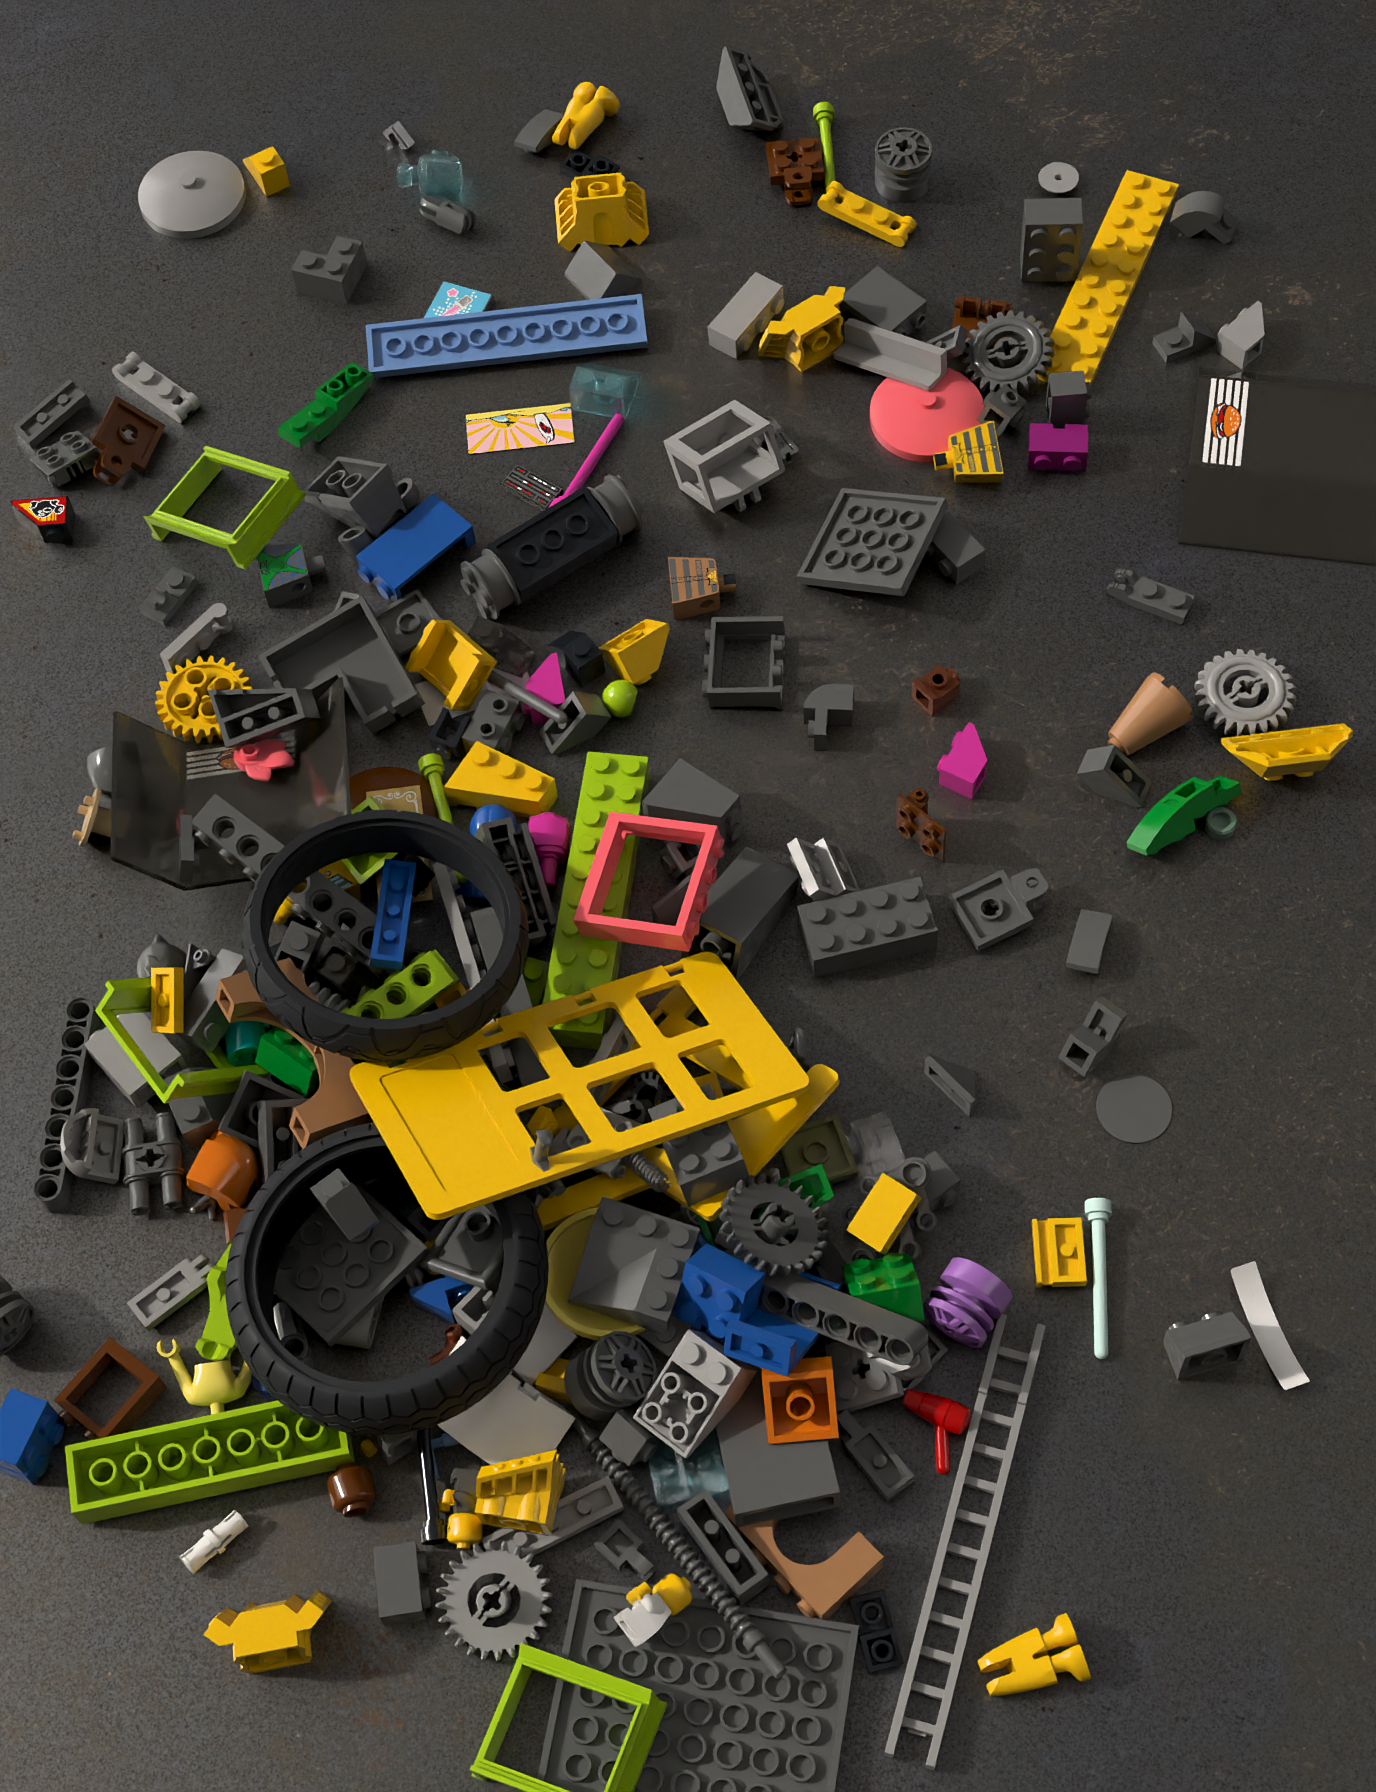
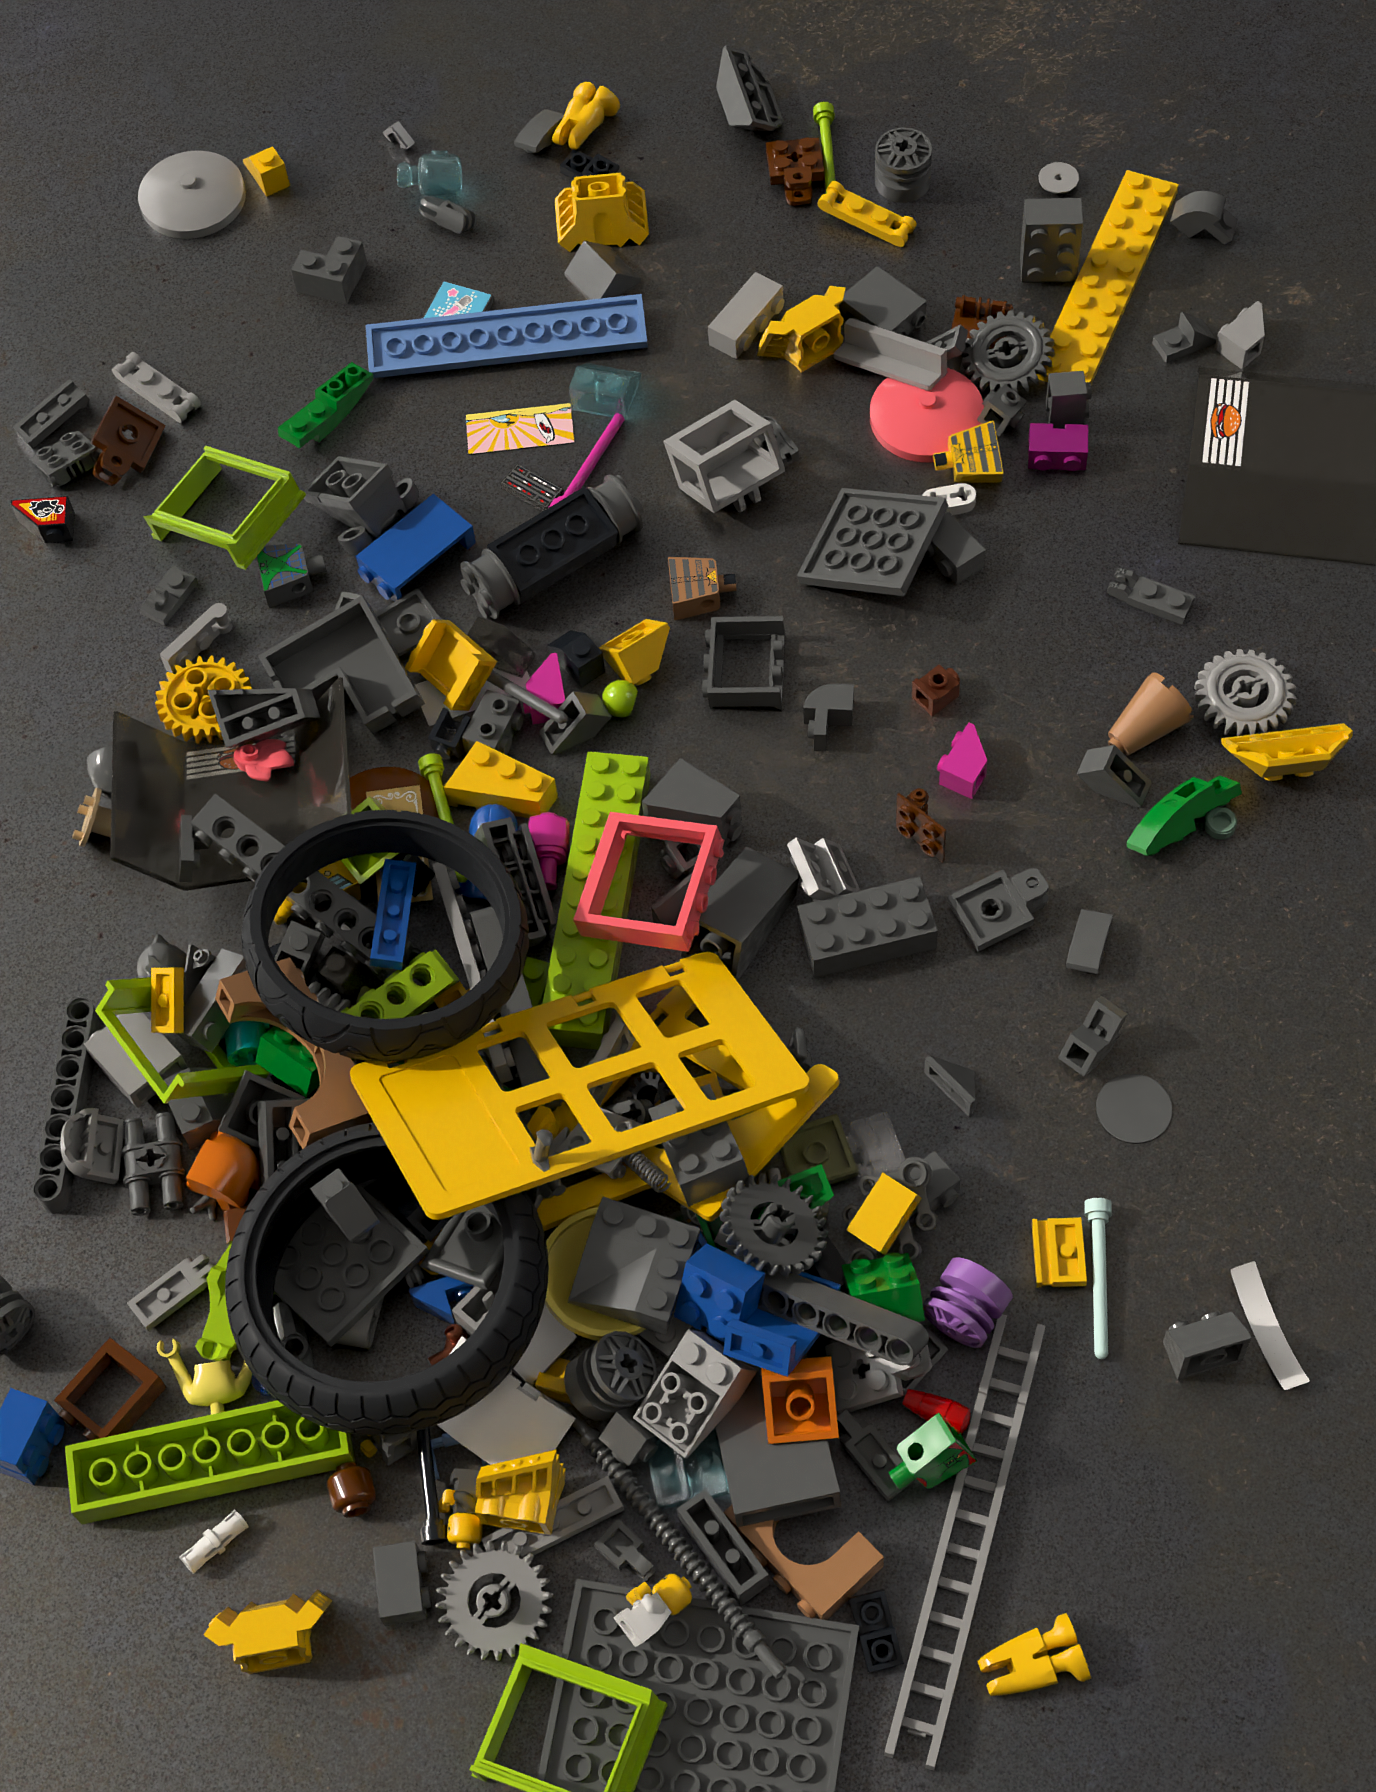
none -> green torso [888,1413,977,1489]
none -> white beam [922,483,976,515]

